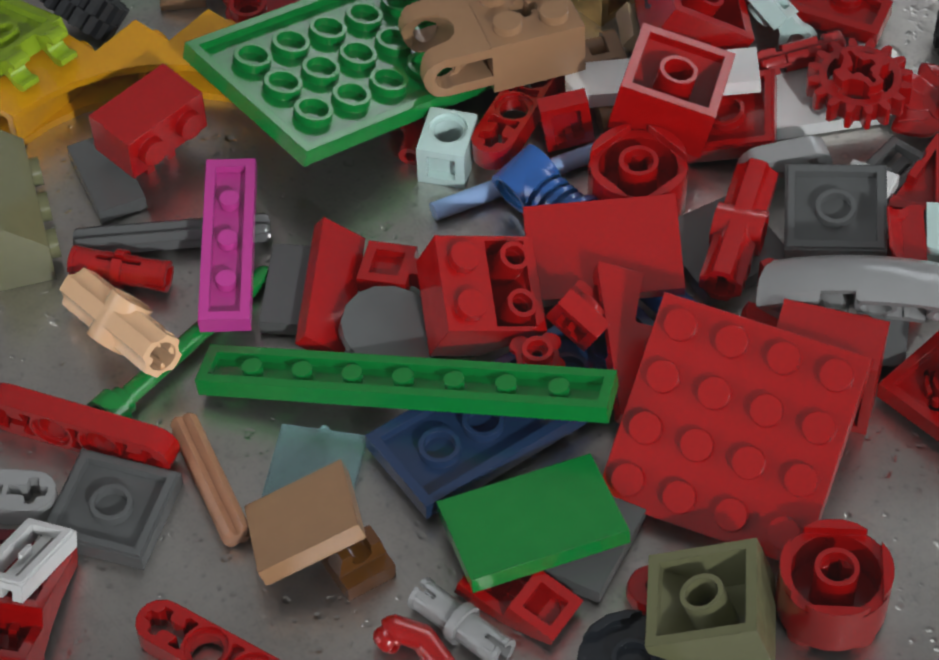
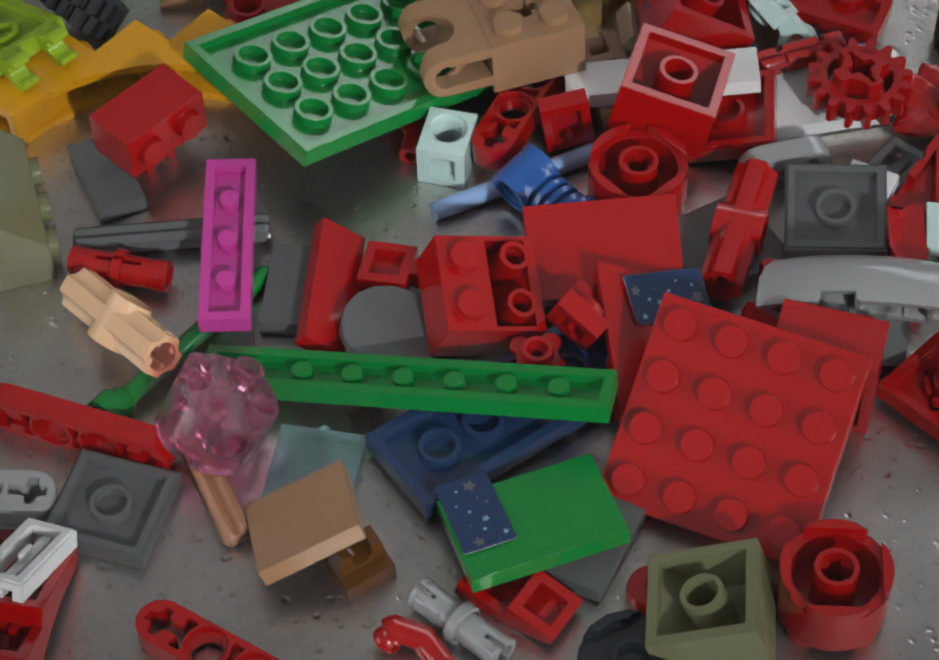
none -> clear pink brick [155,352,279,476]
none -> dark blue sticker [435,471,517,554]
none -> dark blue sticker [623,267,711,324]

